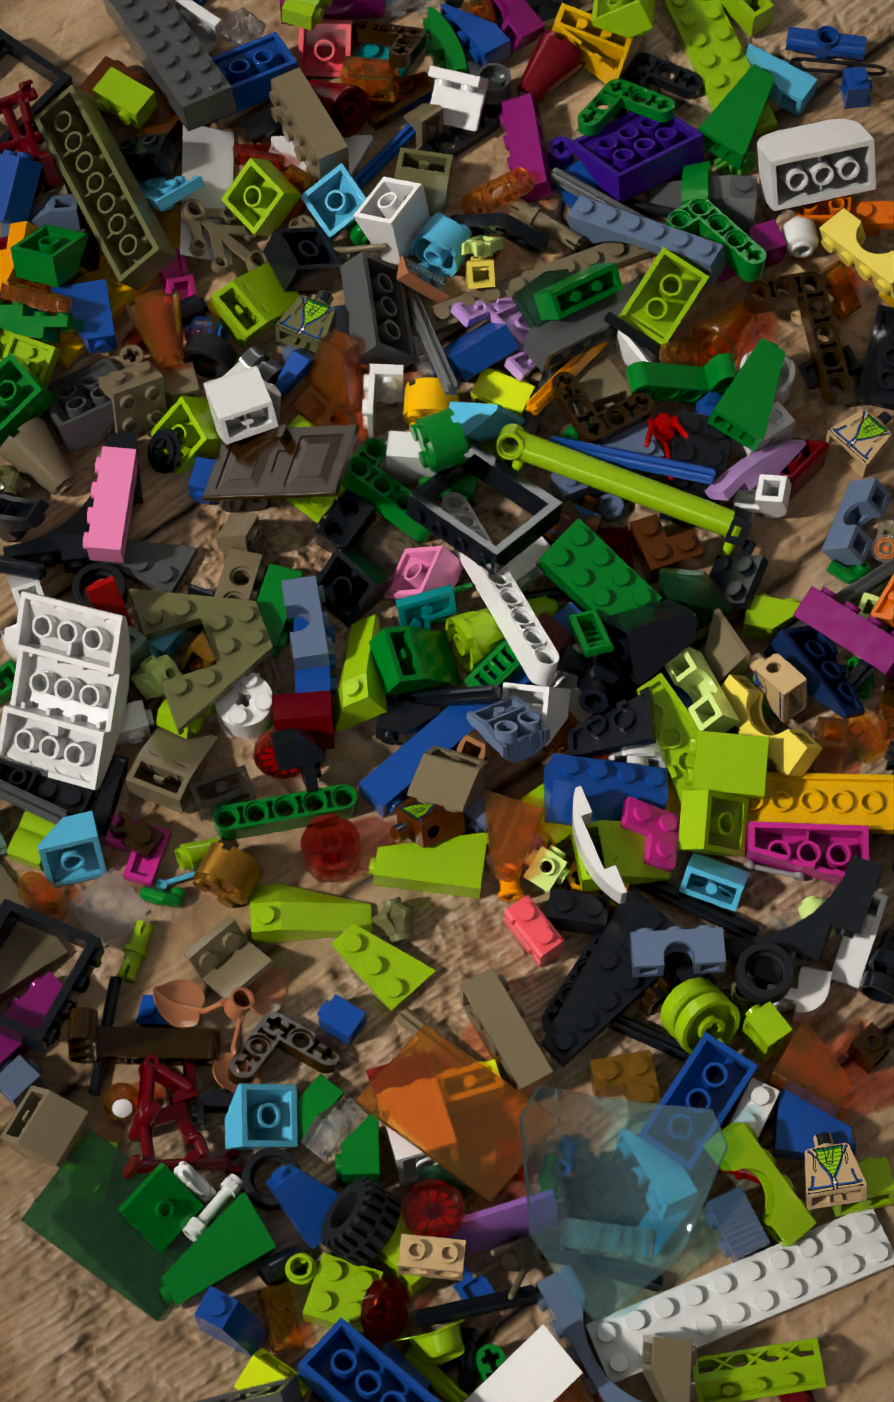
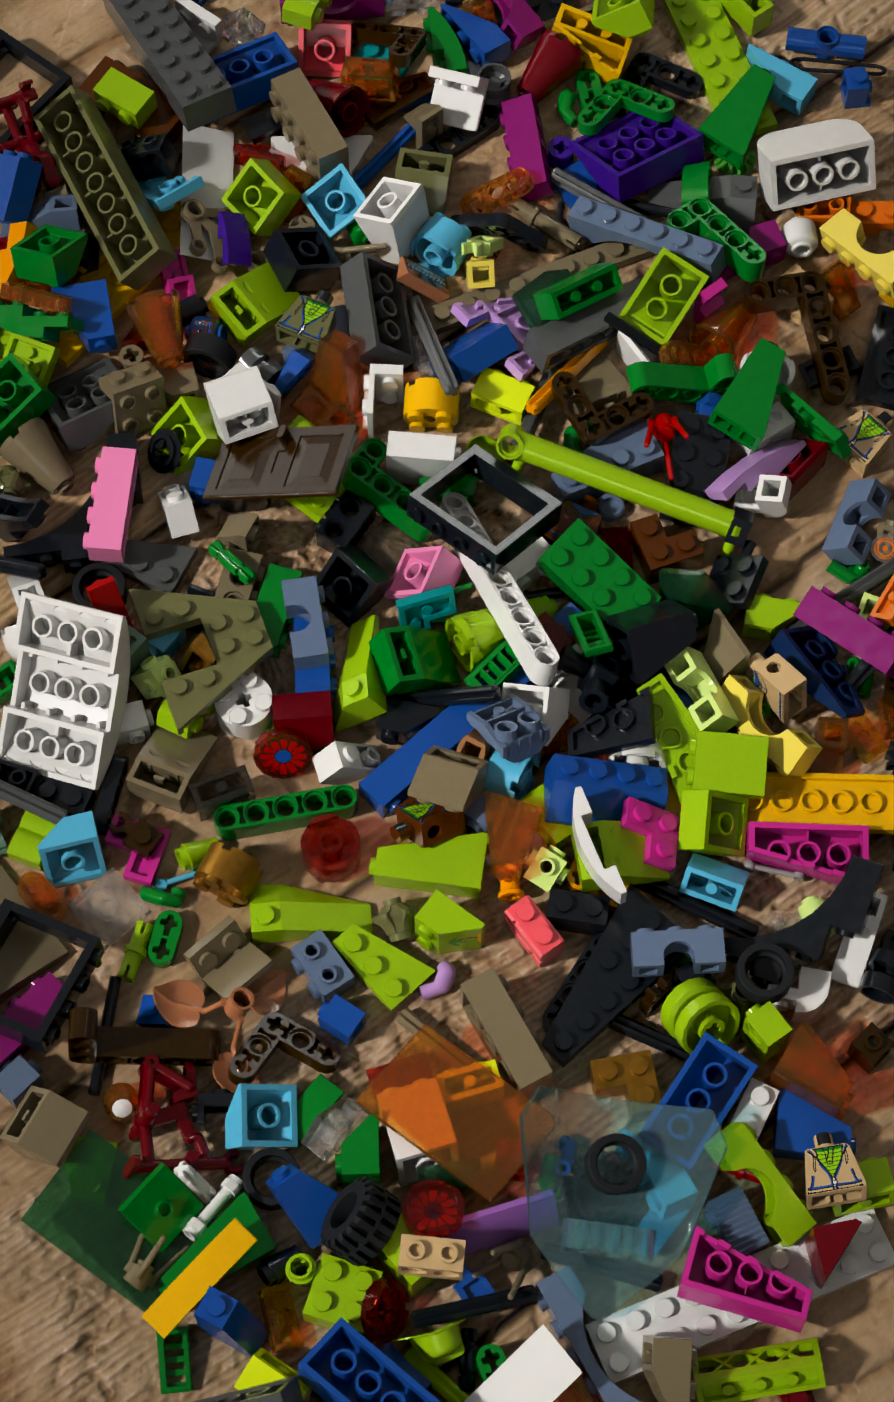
black brick [270,728,326,792] -> none
green brick [410,408,469,473] -> none
medium azure slope [449,401,525,446] -> none
blue axle [550,436,716,484] -> none
none -> dark tan plant [122,1234,190,1292]
none -> yellow slope [141,1218,258,1338]
none -> green beam [148,910,184,968]
none -> green slope [156,1325,193,1394]
none -> white slope [157,484,200,539]
none -> green axle [208,540,256,585]
none -> dark purple slope [218,211,251,268]
none -> sand blue brick [290,929,355,1003]
none -> white slope [312,741,381,785]
none -> lime slope [415,889,485,954]
none -> lavender arm [419,961,456,1001]
none -> medium azure brick [484,748,541,807]
none -> green arm [556,89,578,128]
none -> green beam [575,69,604,111]
none -> black tyre [584,1133,647,1196]
none -> dark pink wedge [677,1226,813,1333]
none -> dark pink slope [694,277,728,325]
none -> green wing [776,382,852,460]
none -> dark red slope [805,1219,862,1289]

